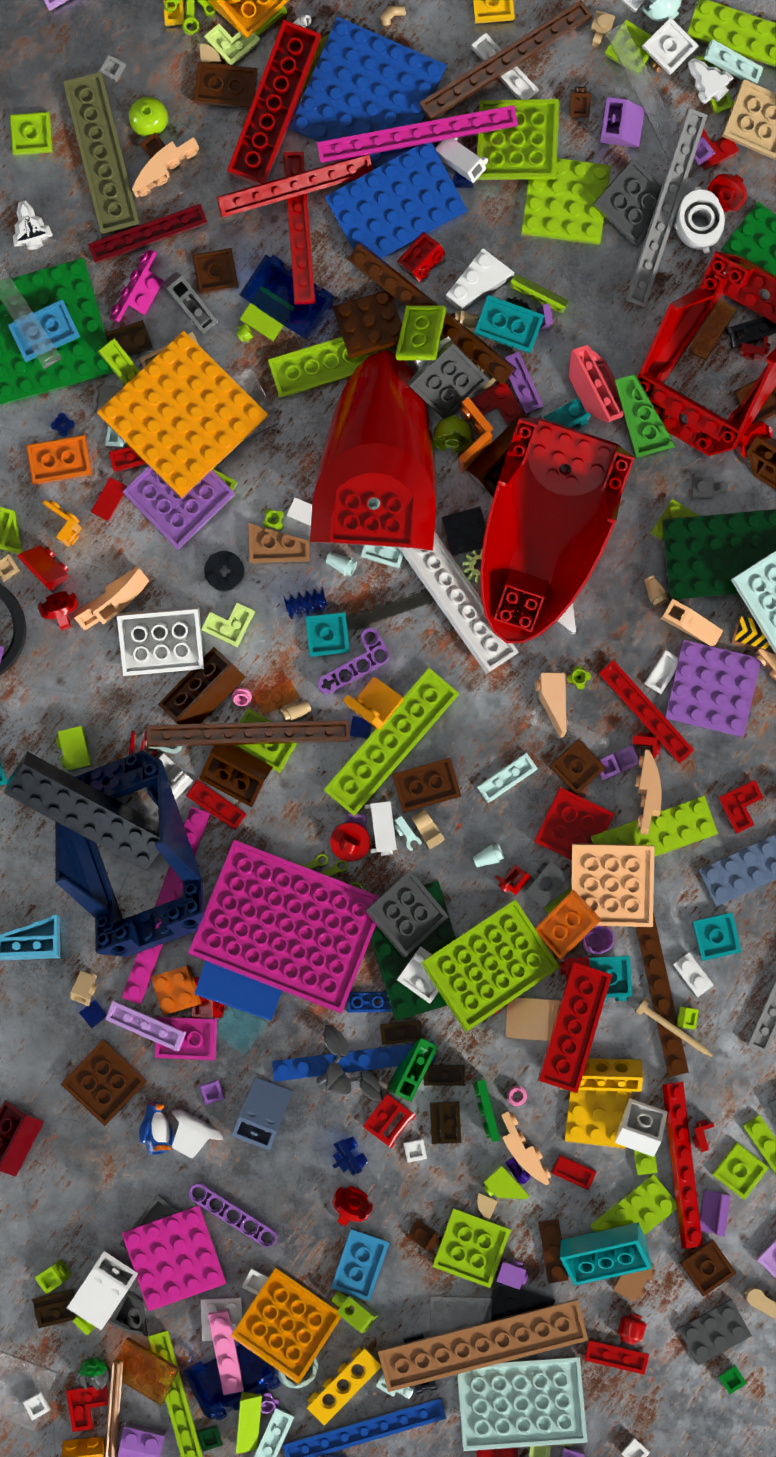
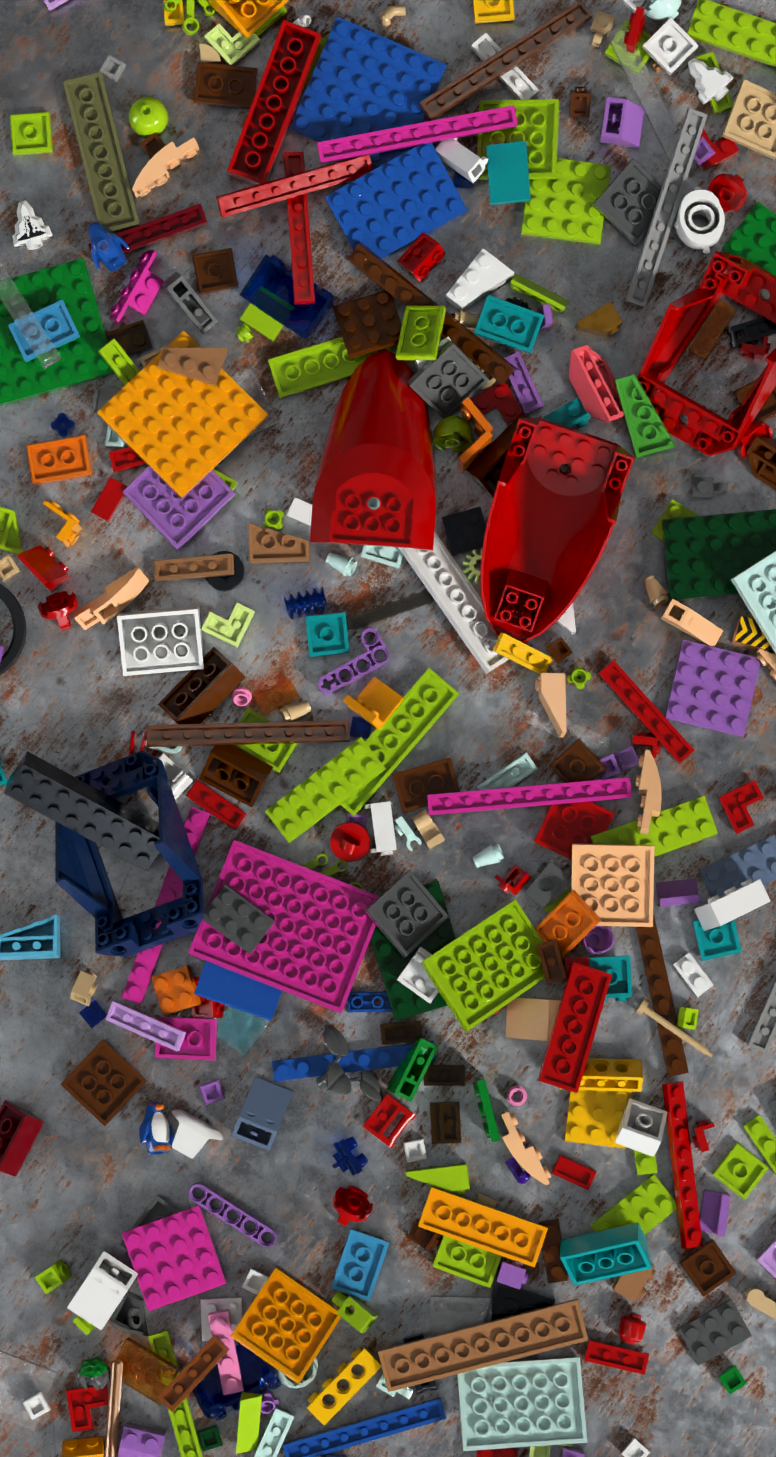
dark brown plate [32,1288,78,1328] -> none
lime brick [56,726,93,772] -> none
lime slope [483,1164,530,1199] -> none
white tile [644,650,678,695] -> none
light aqua plate [703,40,763,85] -> none
none -> blue animal [88,222,130,272]
none -> medium nougat plate [154,554,234,581]
none -> dark orange plate [157,1335,230,1412]
none -> medium nougat wing [158,348,228,387]
none -> dark grey plate [202,885,275,955]
none -> lime plate [265,737,386,844]
none -> lime slope [406,1163,470,1194]
none -> light orange plate [418,1186,548,1267]
none -> dark pink plate [427,777,632,815]
none -> teal tile [486,141,531,205]
none -> yellow plate [492,633,553,675]
none -> reddish brown plate [537,939,567,985]
none -> reddish brown plate [546,637,573,663]
none -> pearl gold slope [575,302,623,336]
none -> red plate [623,7,645,53]
none -> medium lavender panel [656,878,701,907]
none -> white wedge [694,878,770,931]

